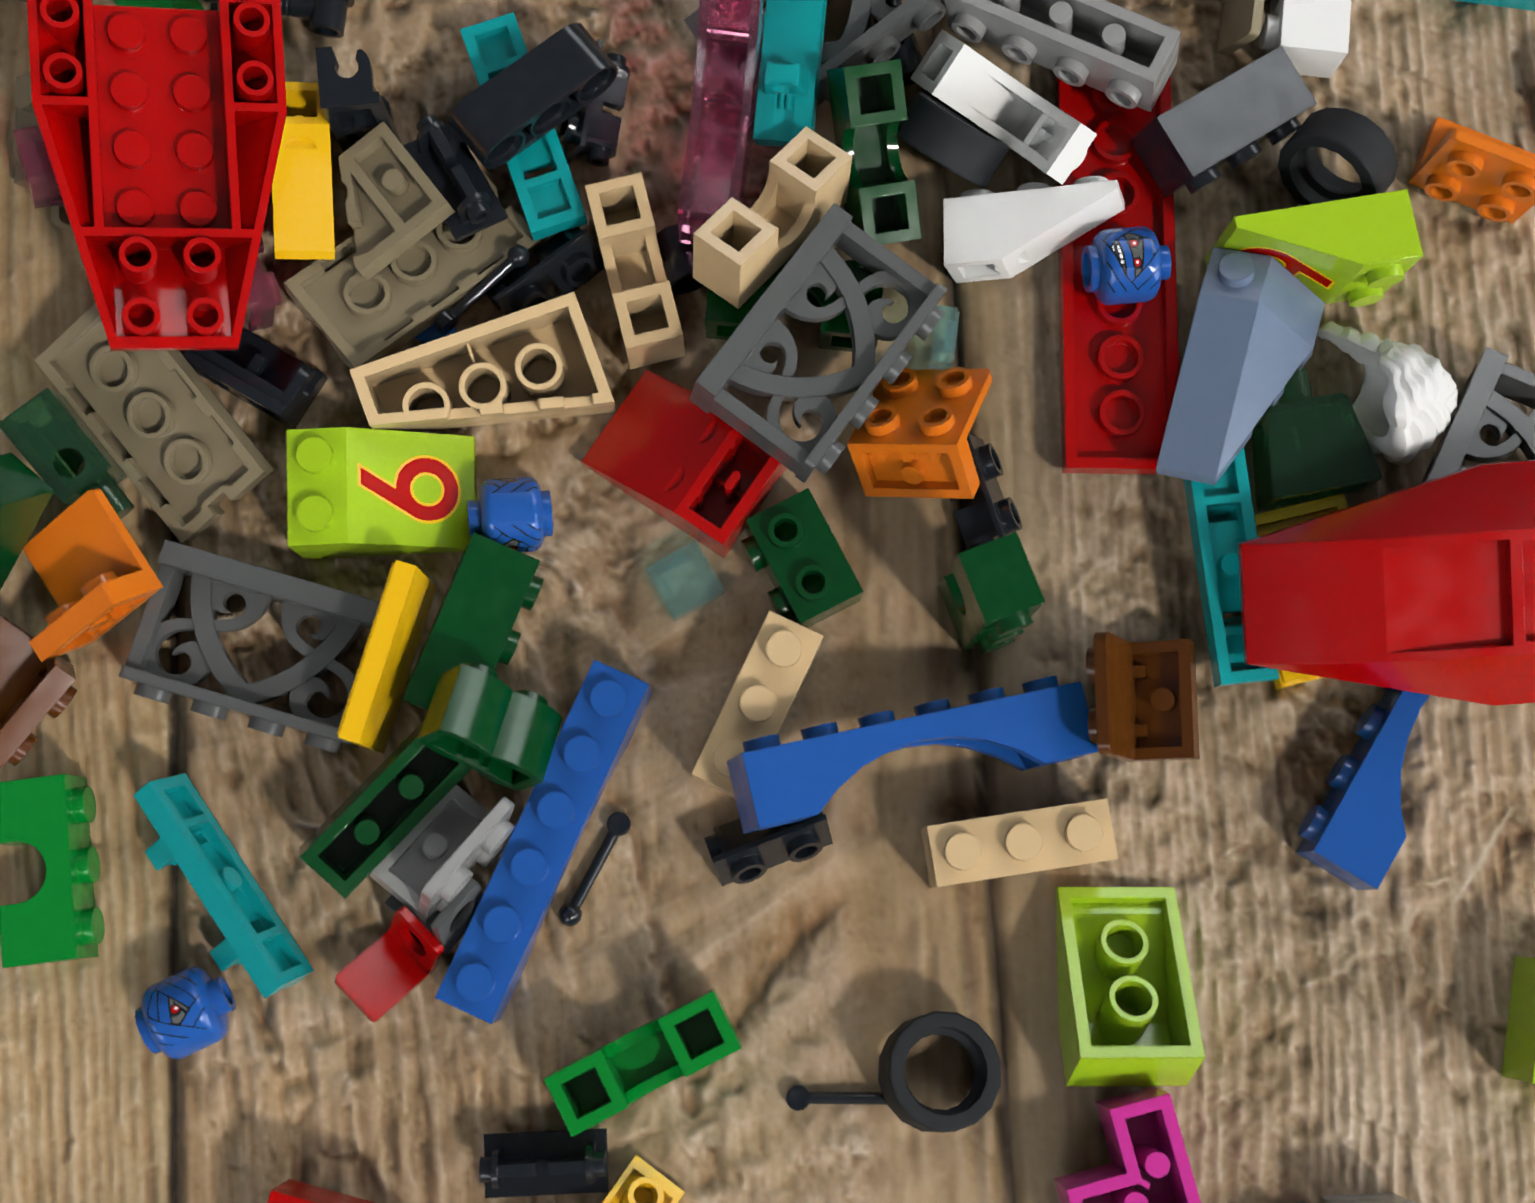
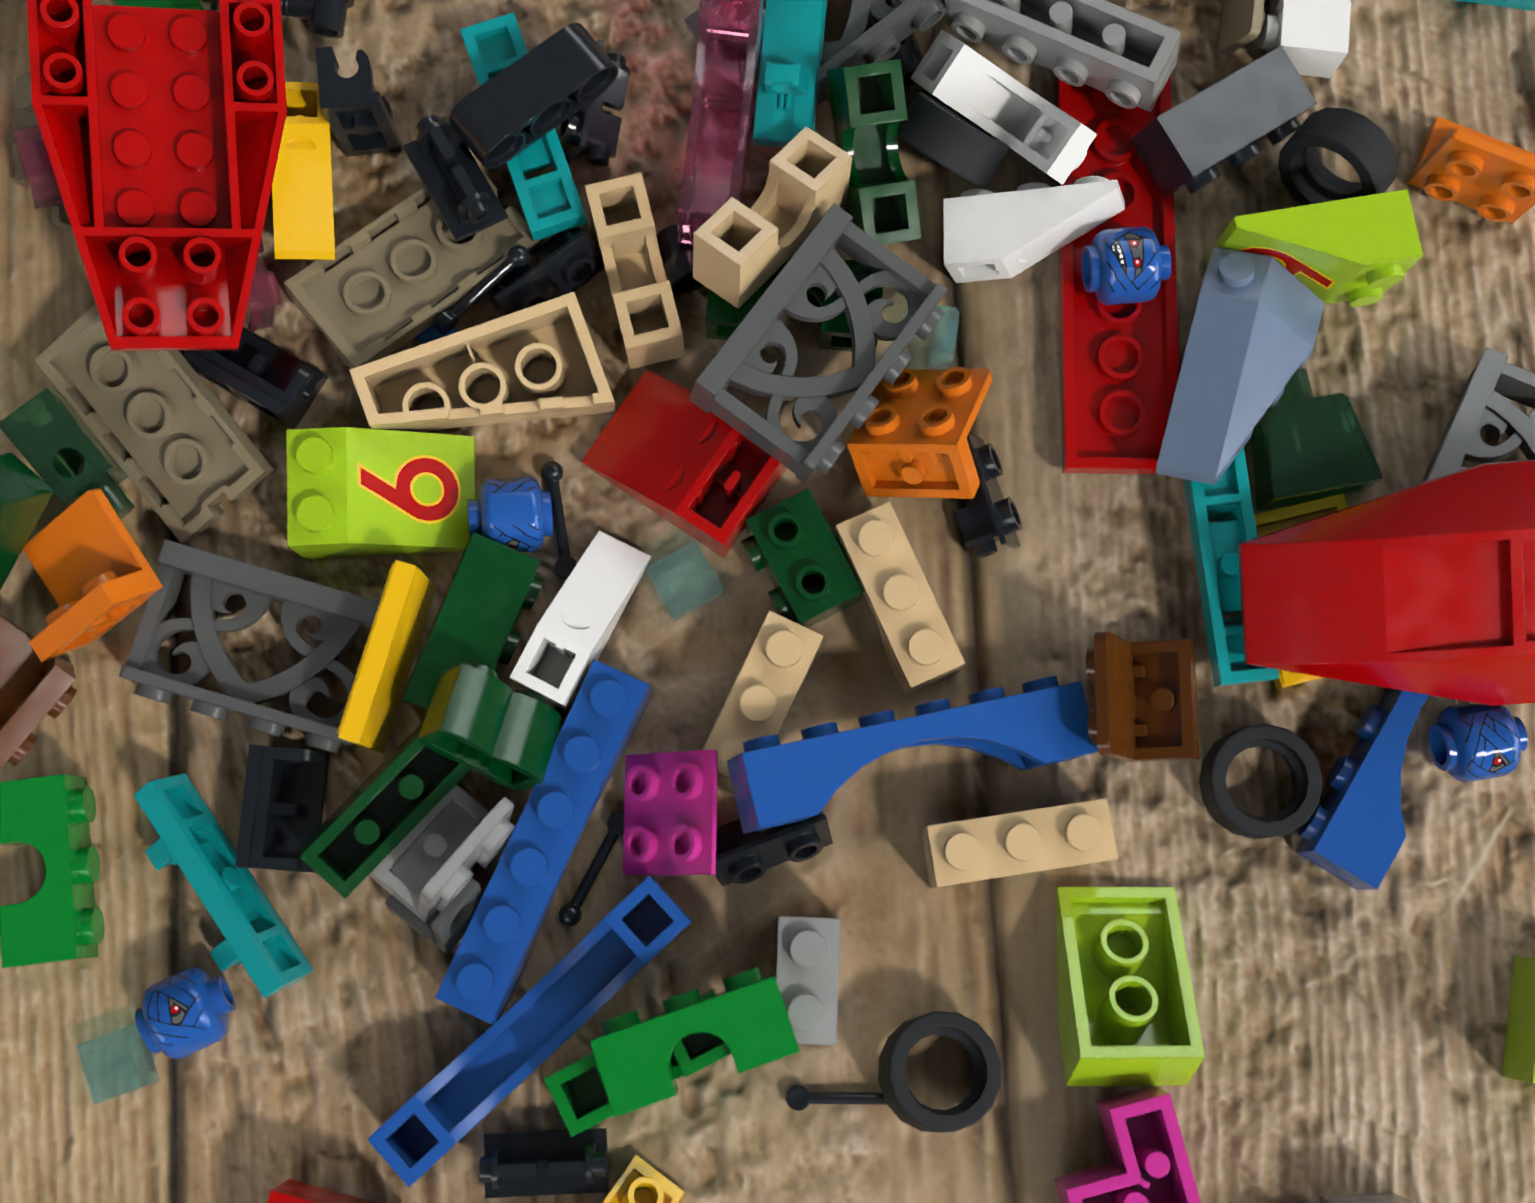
red bracket [335,905,444,1022] -> none
dark tan wing [338,121,455,281] -> none
dark green arch [938,532,1045,654] -> none
white hair [1317,321,1458,466] -> none
none -> clear light blue tile [77,1024,160,1104]
none -> black hinge [235,745,330,873]
none -> blue arch [367,876,693,1187]
none -> white slope [509,531,651,712]
none -> black hinge [541,461,577,580]
none -> green arch [590,967,800,1118]
none -> dark pink hinge [623,749,718,876]
none -> light grey brick [775,916,840,1045]
none -> tan arch [834,502,965,696]
none -> black tyre [1199,724,1323,839]
none -> blue head [1428,702,1528,782]

